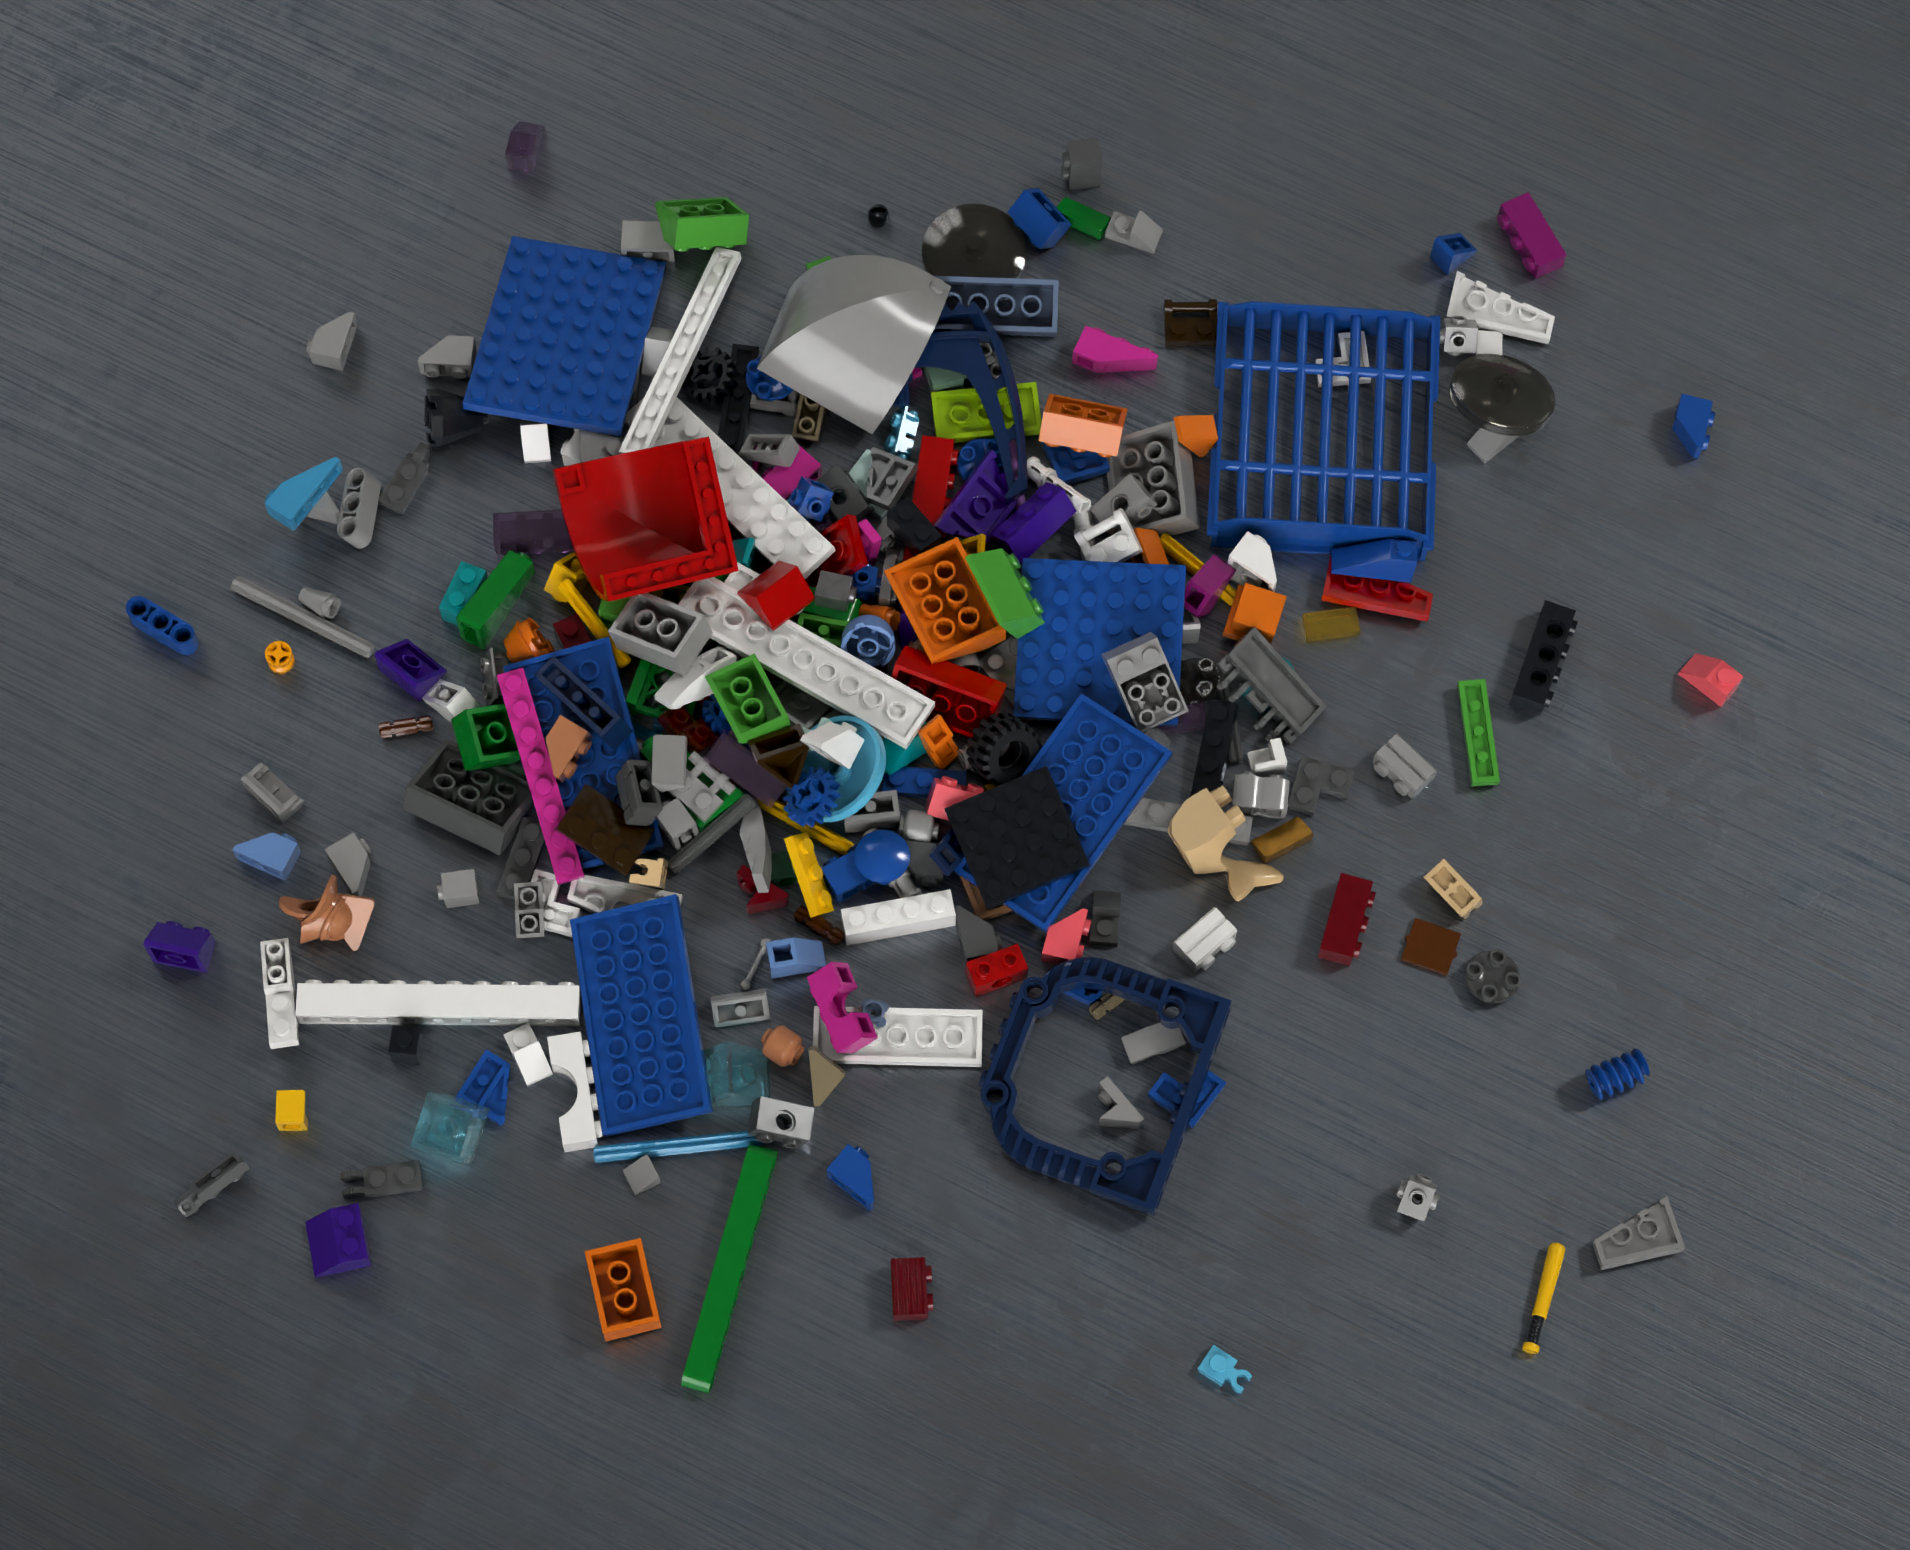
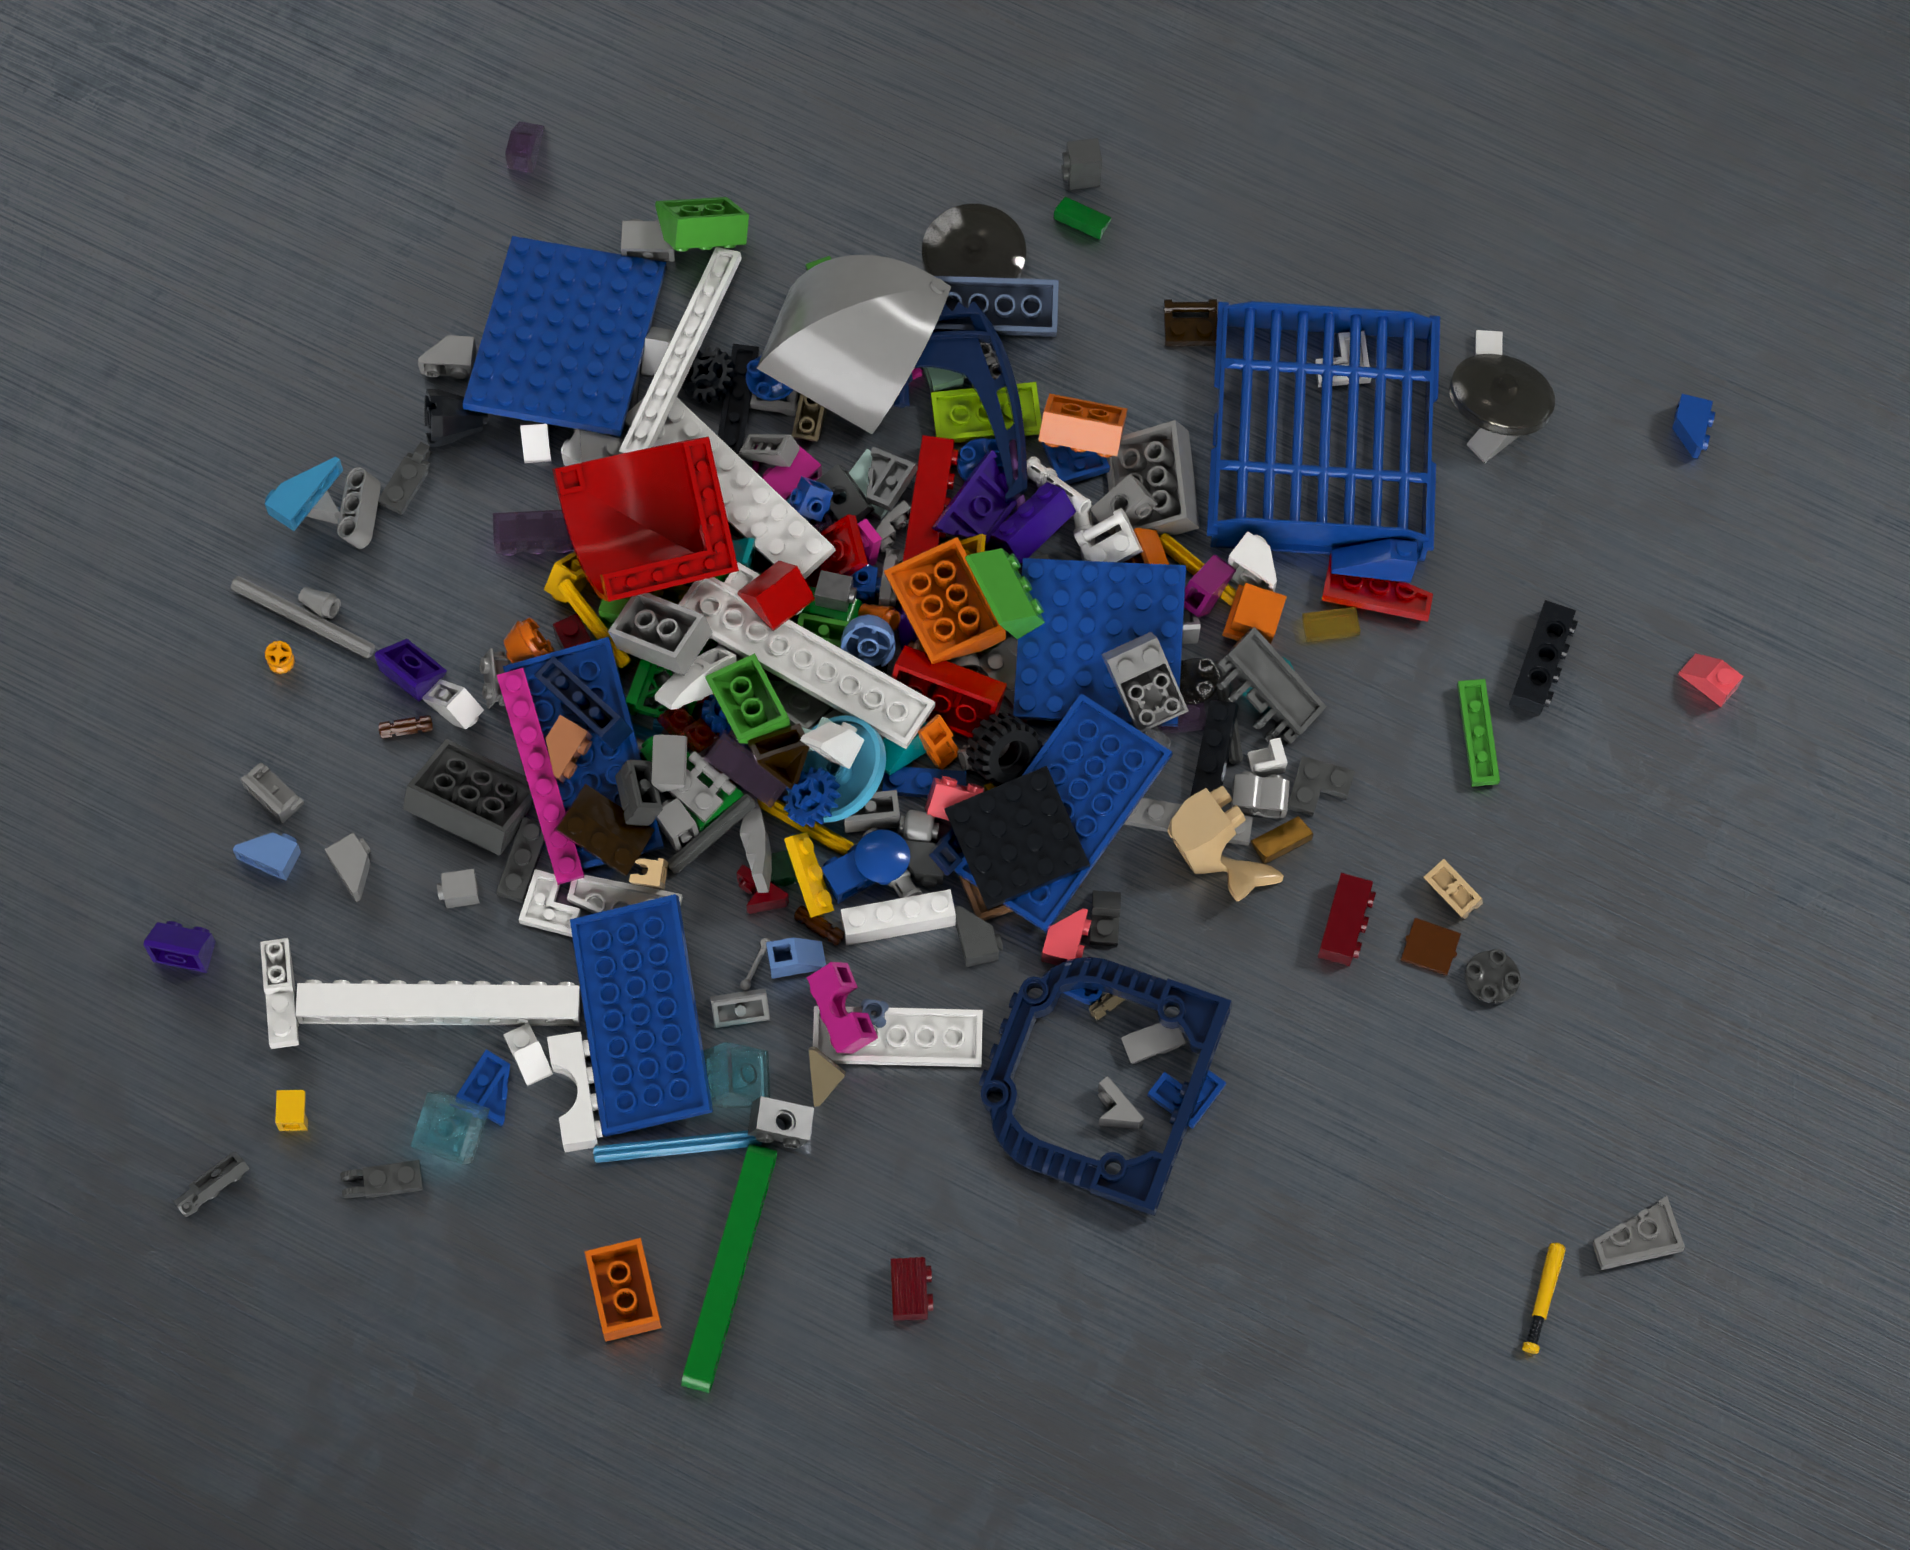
blue beam [126,596,199,655] -> none
nougat helmet [278,874,375,951] -> none
dark purple slope [305,1203,372,1278] -> none
light grey slope [307,312,358,371] -> none
black brick [388,1025,424,1065] -> none
teal brick [439,561,488,626] -> none
green brick [451,704,521,772] -> none
green slope [456,550,535,651] -> none
light grey slope [514,882,545,939] -> none
light grey slope [622,1154,661,1196] -> none
nougat head [761,1025,804,1067] -> none
blue slope [826,1144,874,1212] -> none
black hinge [868,204,889,227] -> none
medium azure hinge [884,406,919,460] -> none
black brick [887,497,942,557] -> none
red brick [965,943,1028,998] -> none
blue brick [1007,188,1072,249] -> none
dark pink slope [1072,326,1159,373] -> none
light grey slope [1105,210,1163,254] -> none
white brick [1172,907,1237,972] -> none
orange slope [1174,415,1218,458] -> none
medium azure plate [1197,1345,1252,1394] -> none
light grey brick [1372,733,1437,799] -> none
light grey brick [1396,1174,1440,1221] -> none
blue slope [1430,233,1478,275] -> none
light grey brick [1440,315,1478,356] -> none
white wing [1446,271,1555,344] -> none
magenta brick [1497,192,1567,279] -> none
blue piece [1585,1048,1650,1101] -> none

